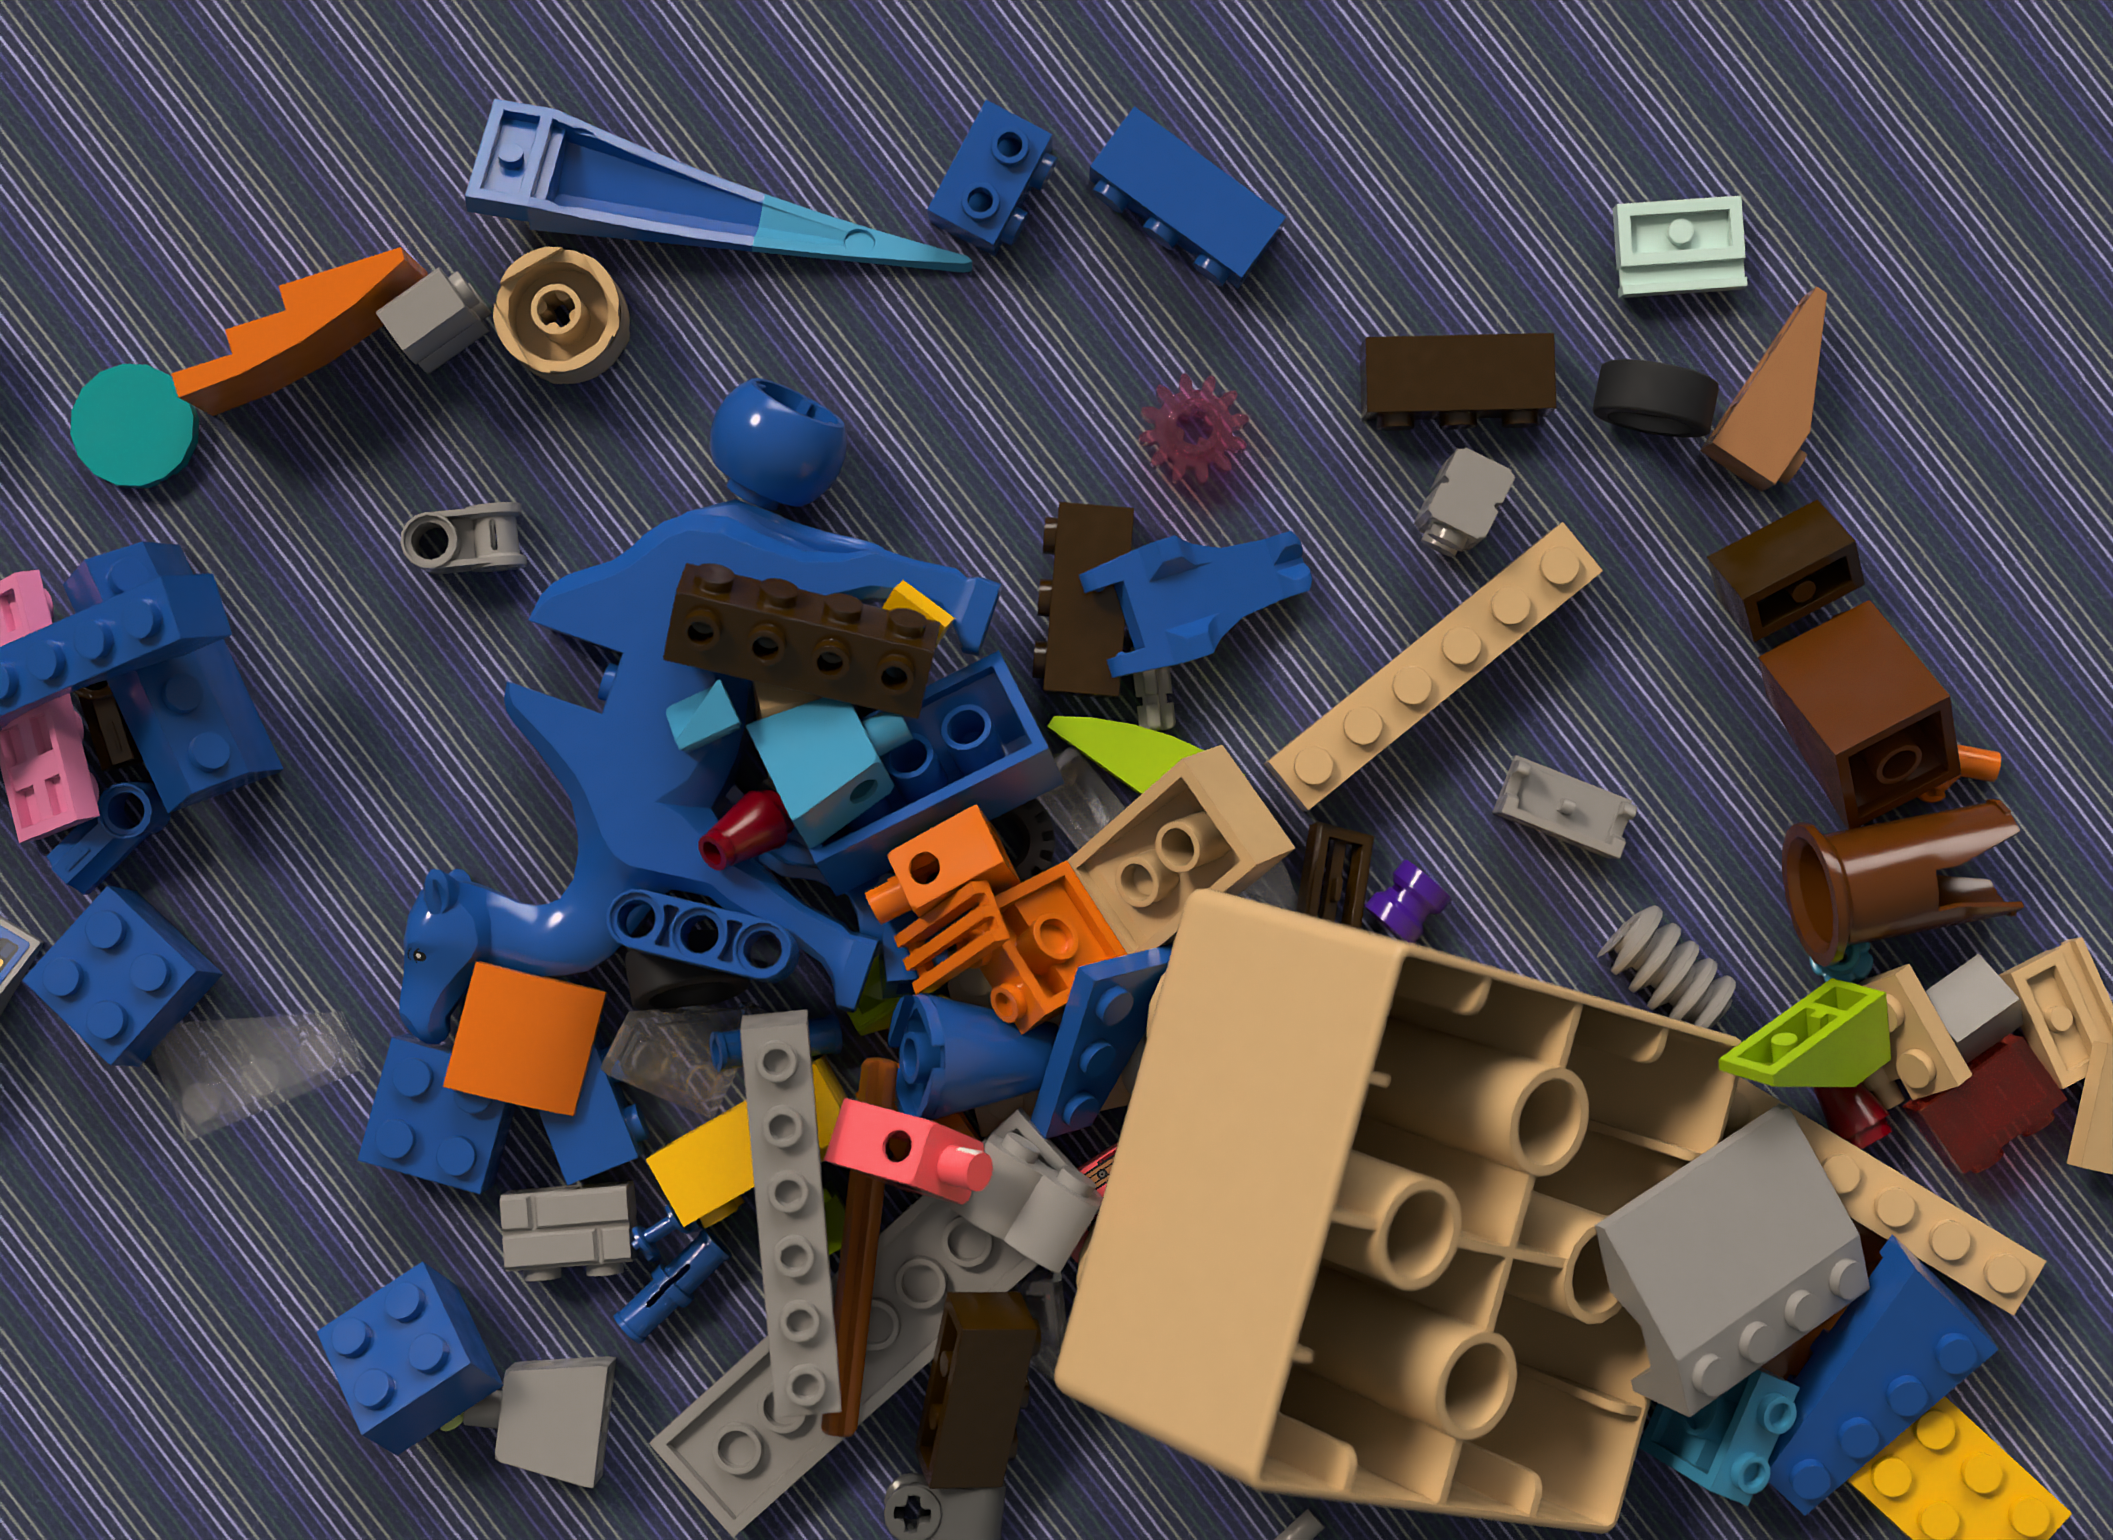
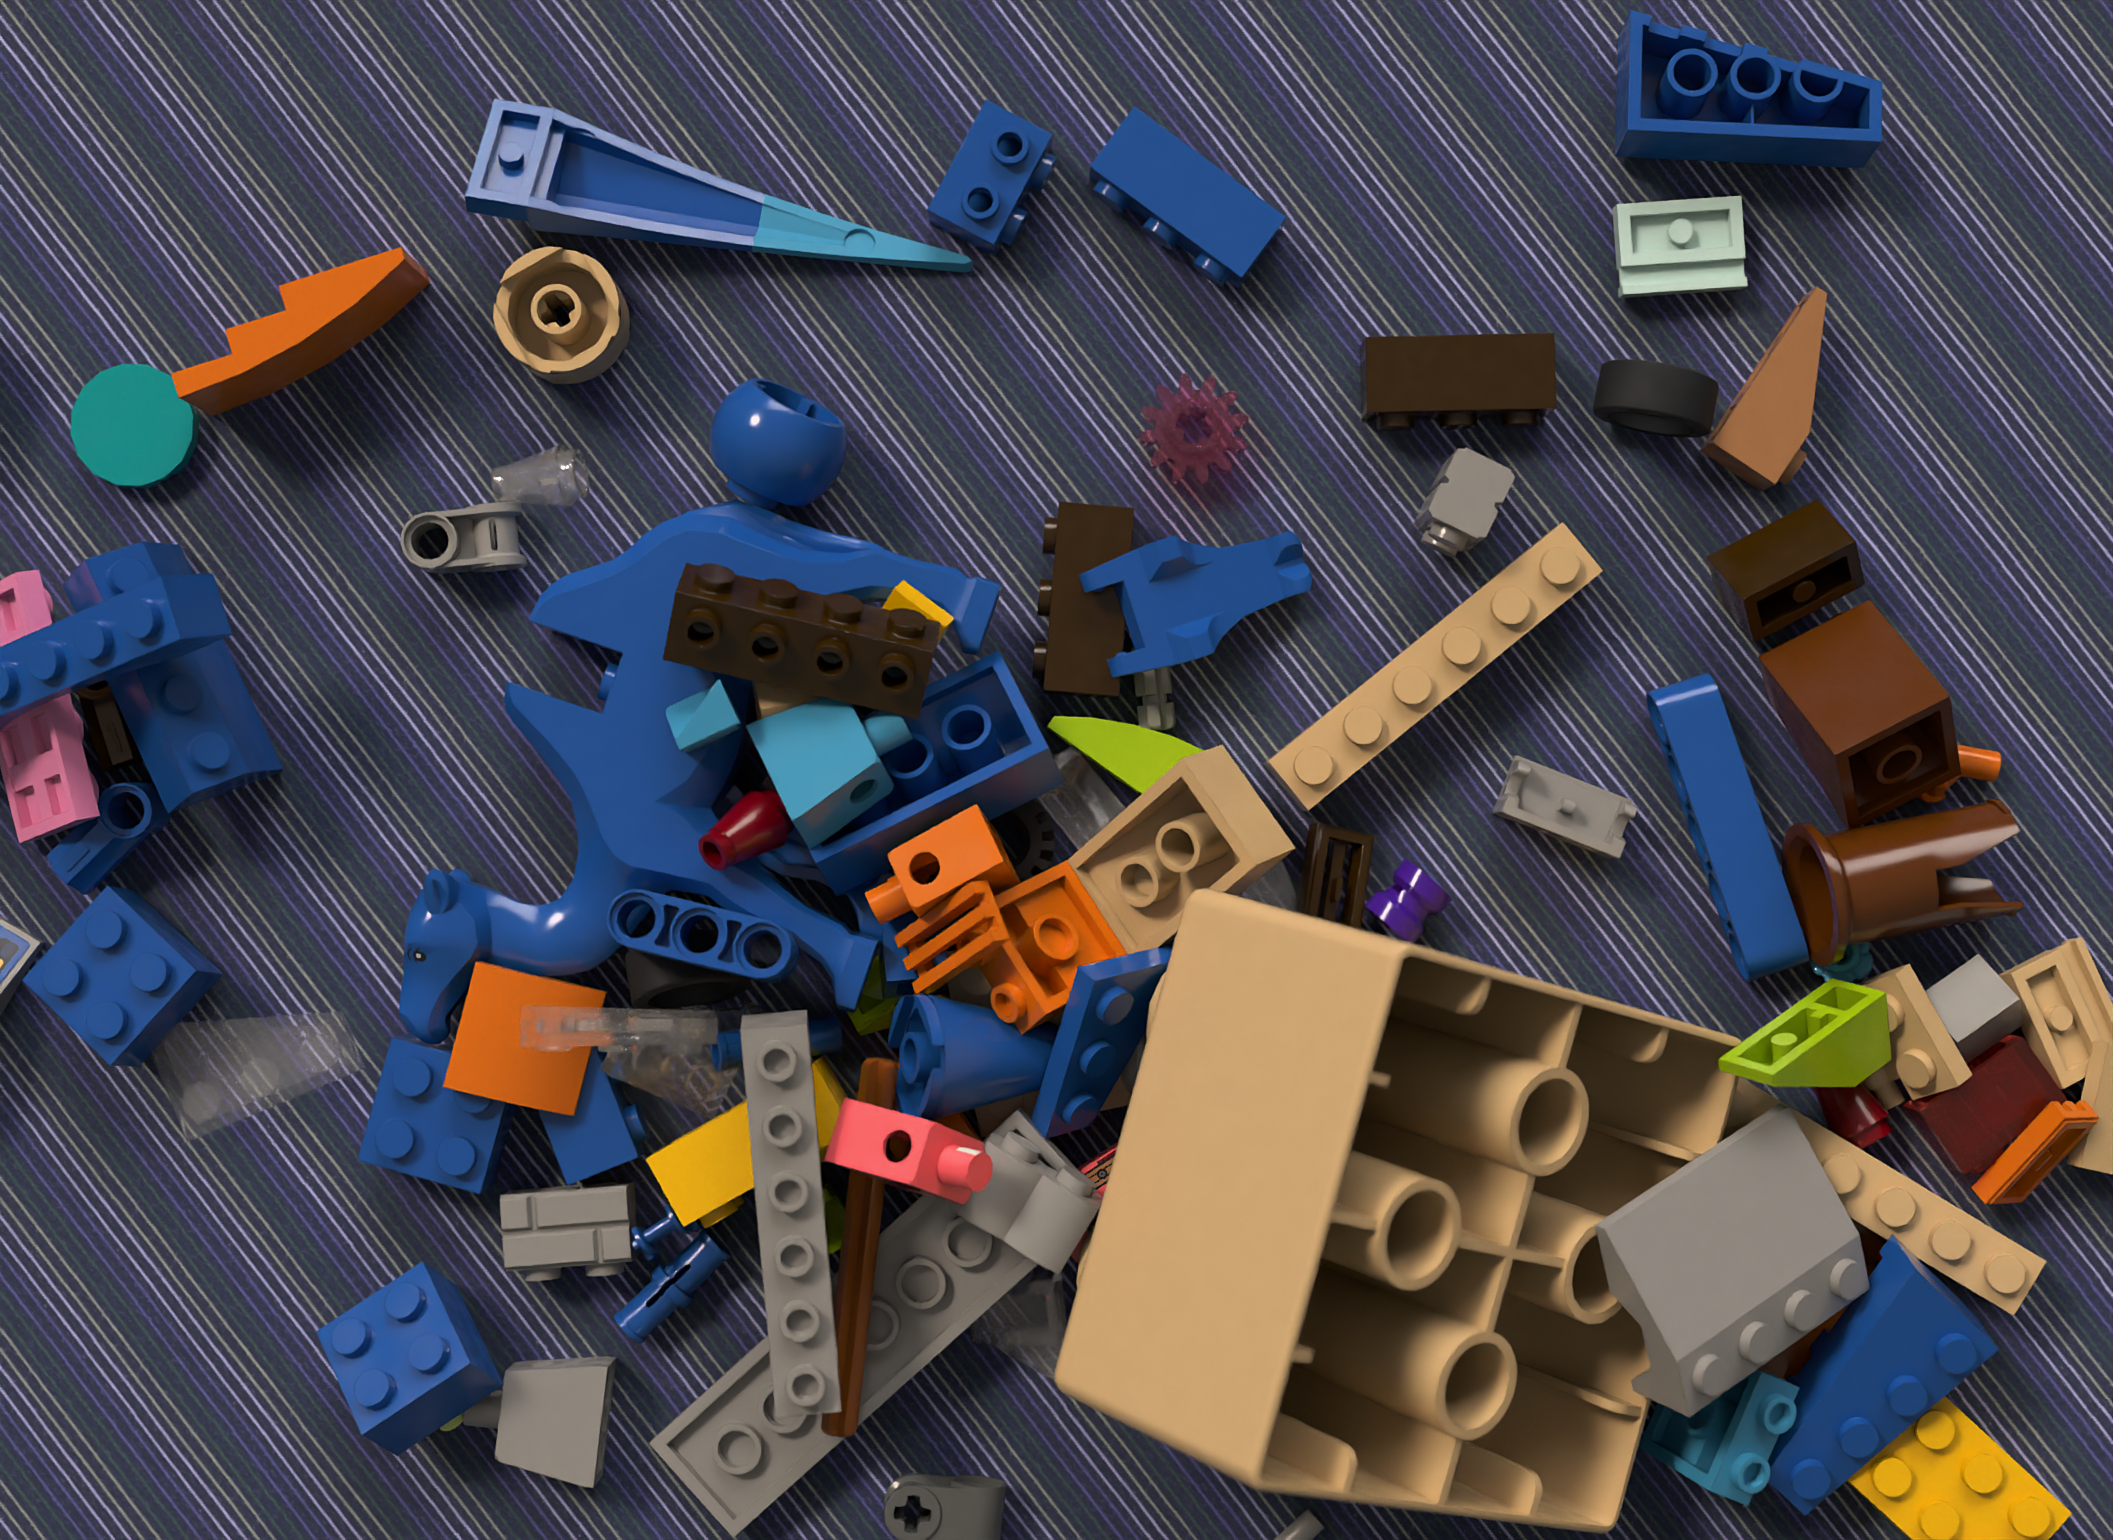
light grey brick [376,267,492,374] -> none
dark brown brick [914,1292,1041,1489] -> none
light grey piece [1597,905,1736,1029] -> none
none -> clear cone [491,444,589,506]
none -> clear wing [520,1006,718,1054]
none -> blue wedge [1615,10,1883,168]
none -> blue beam [1646,672,1809,983]
none -> orange tile [1971,1101,2099,1204]

